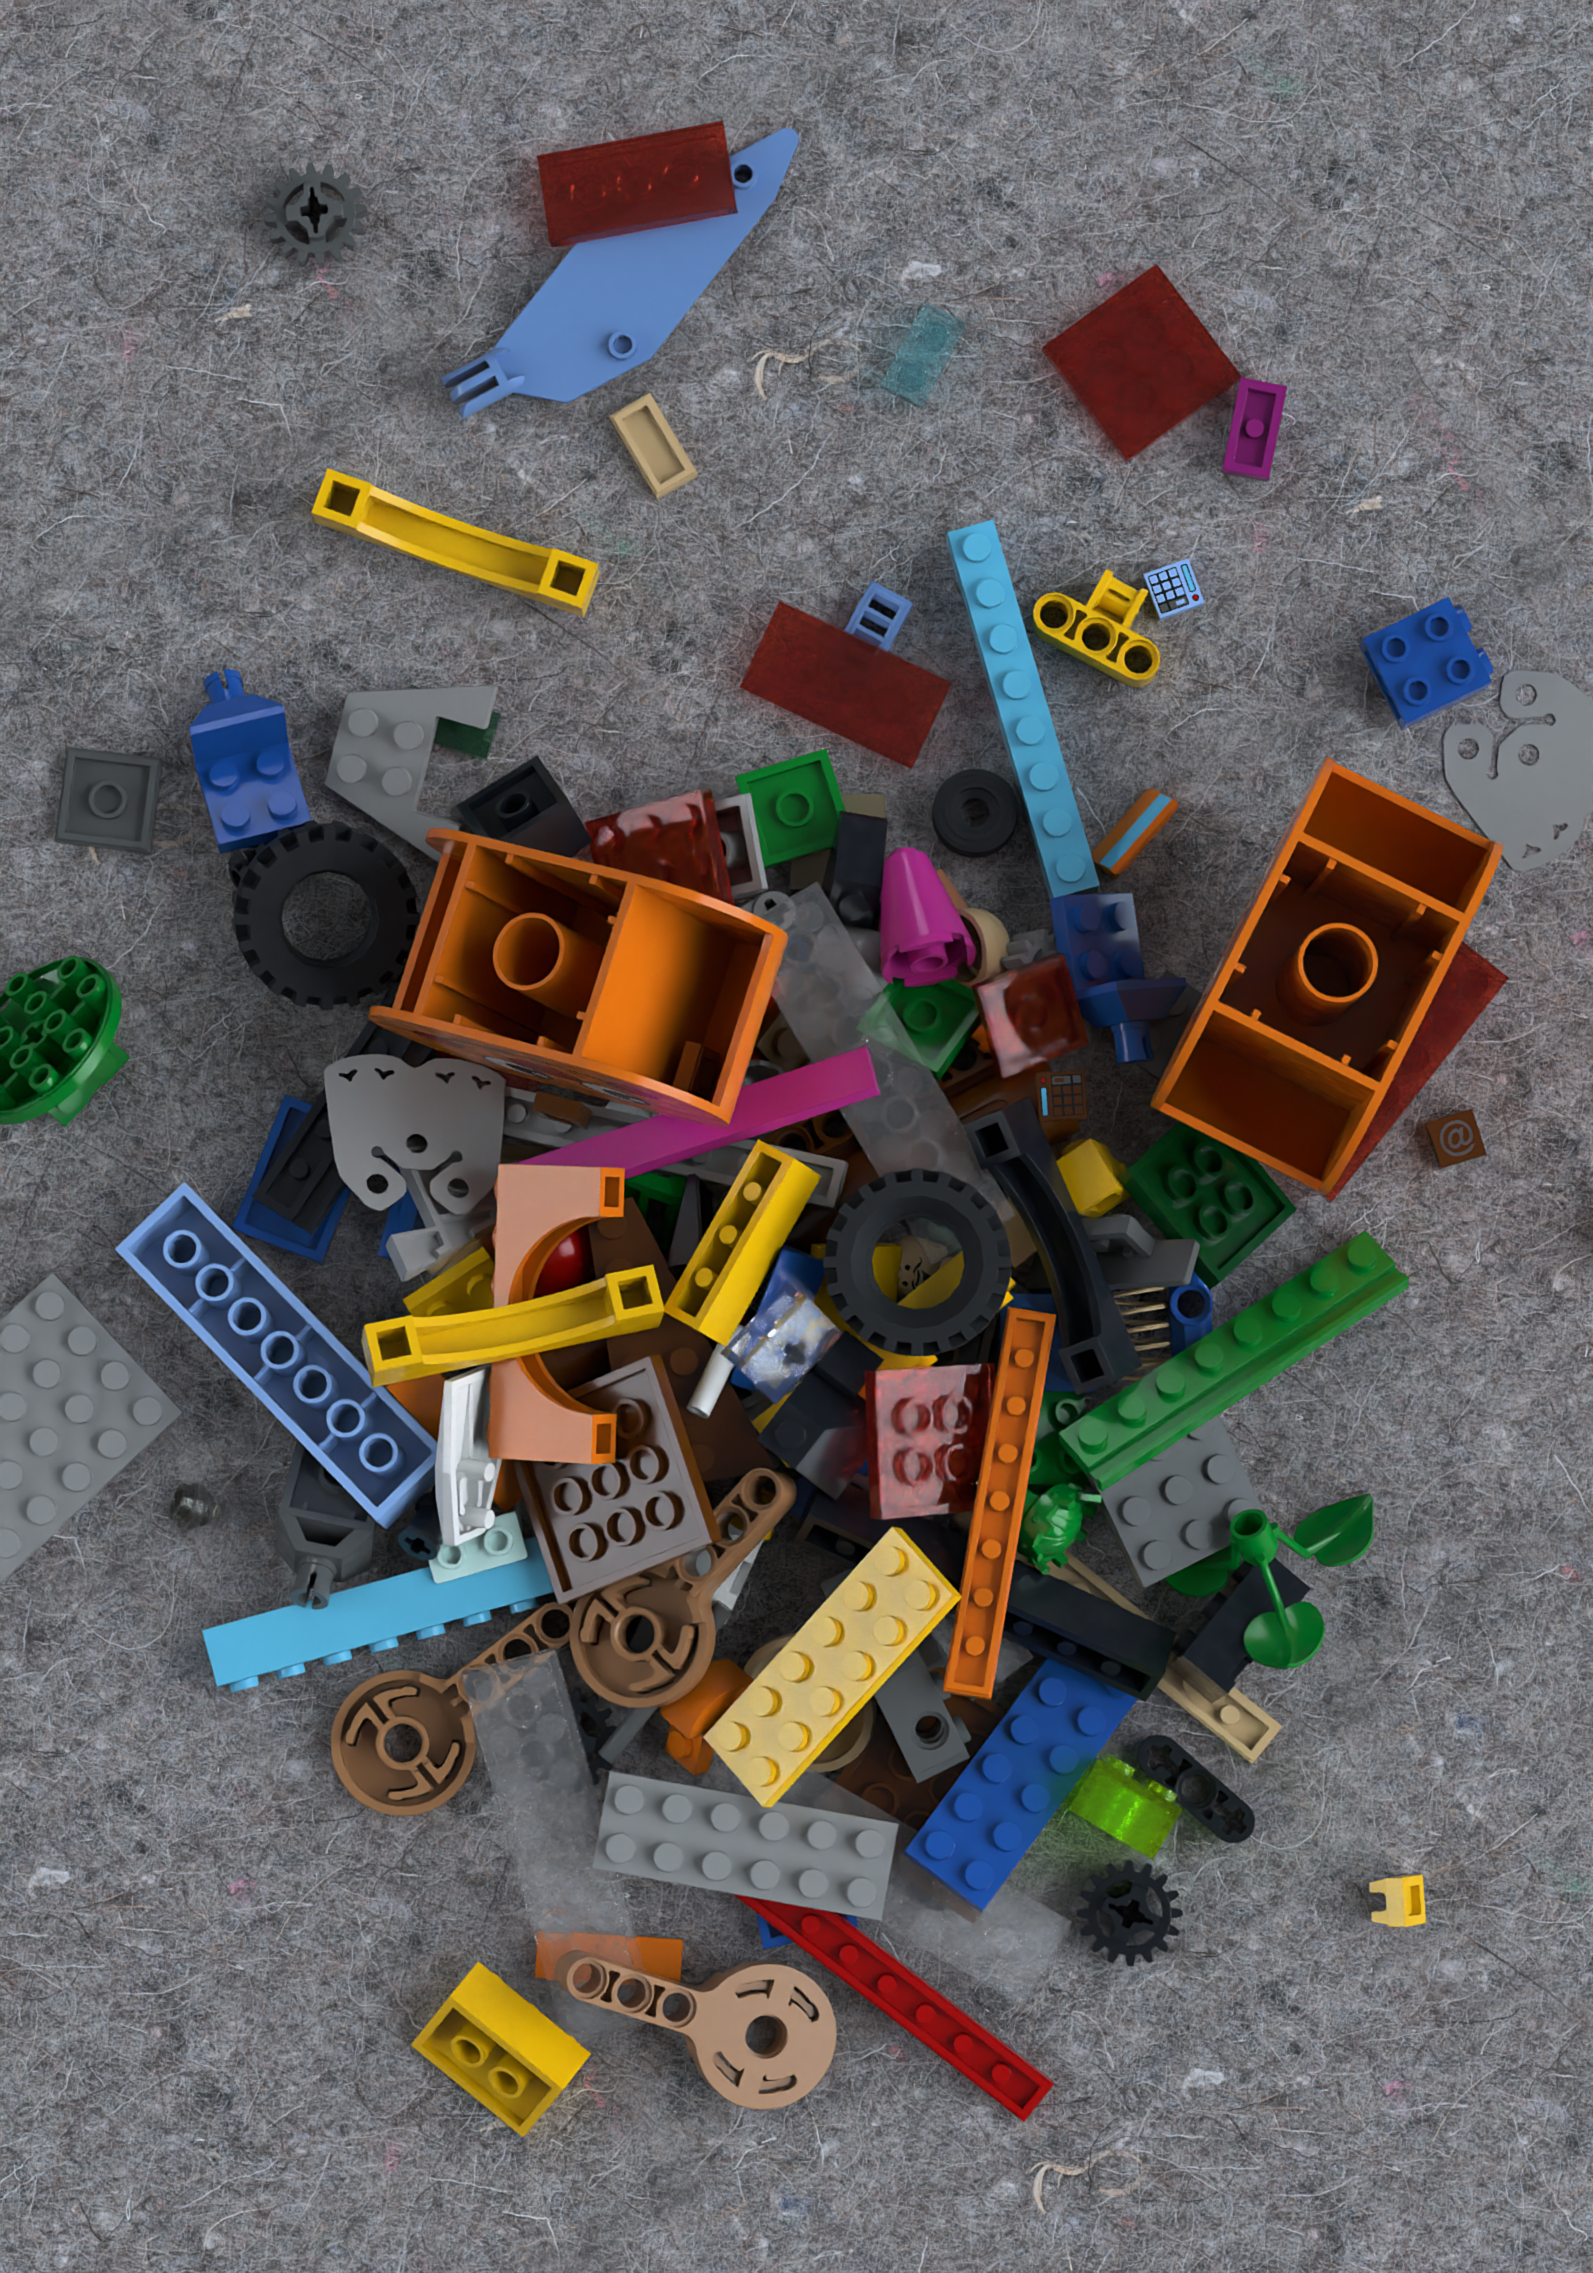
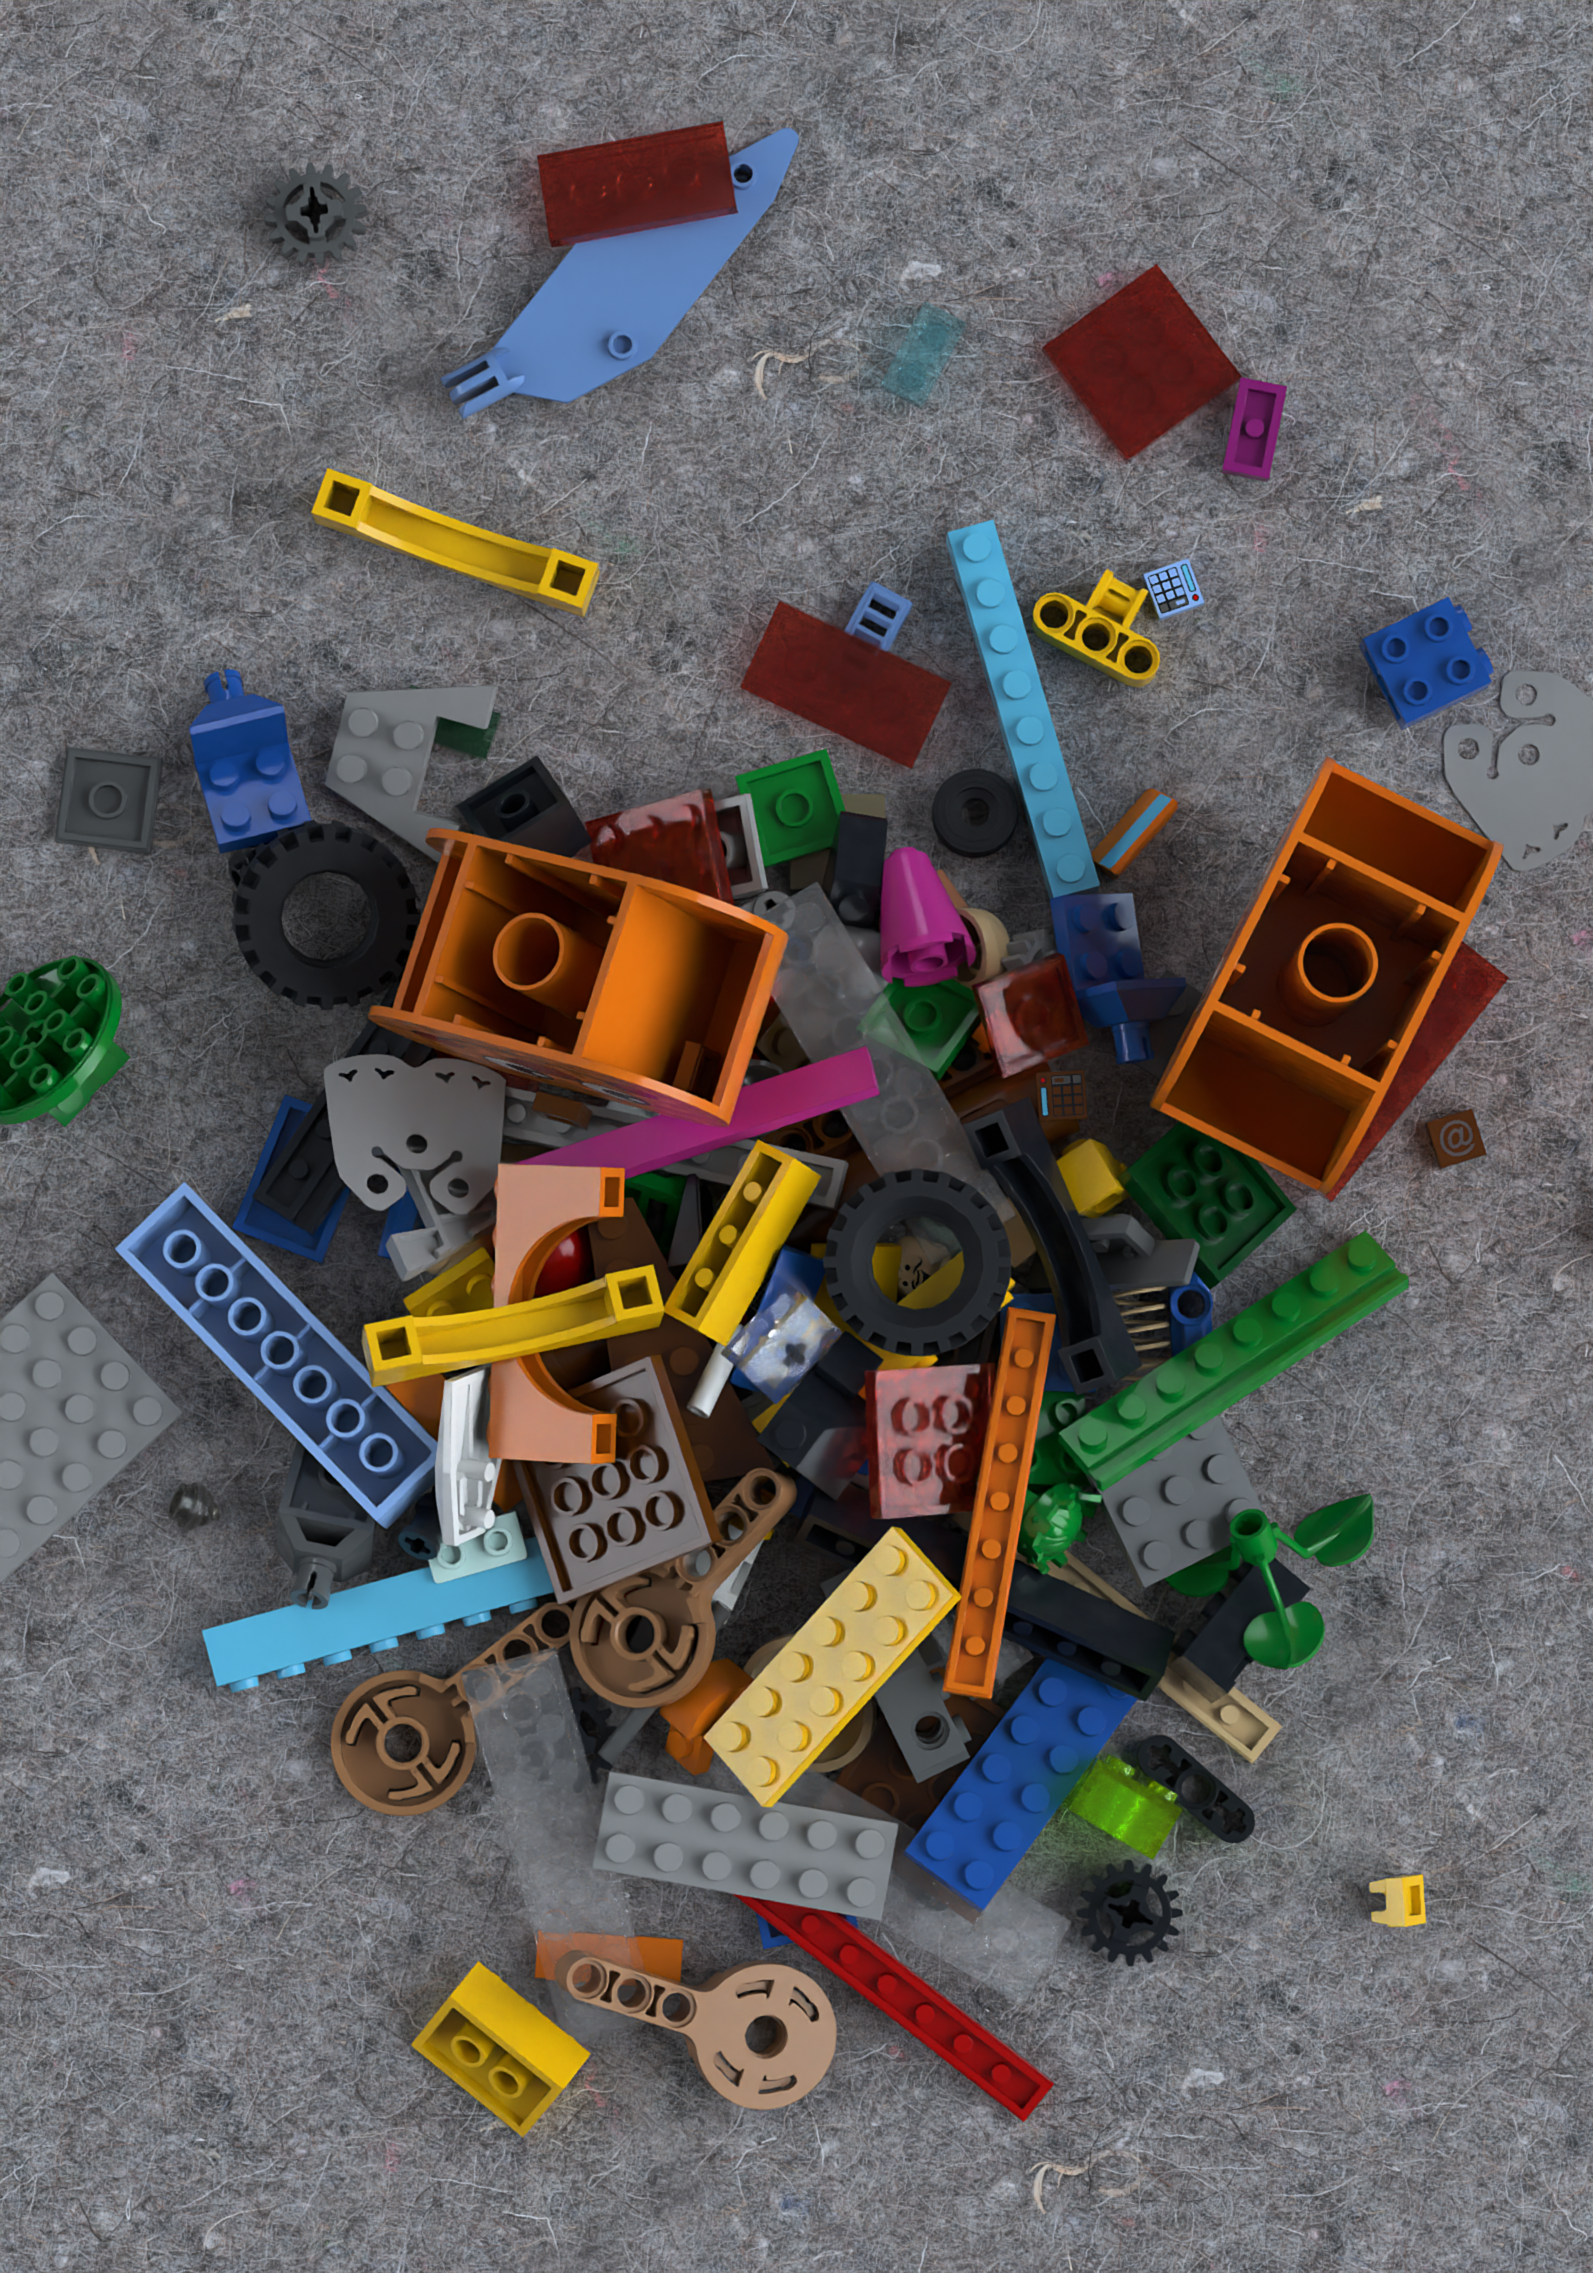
tan tile [609,393,698,500] -> none

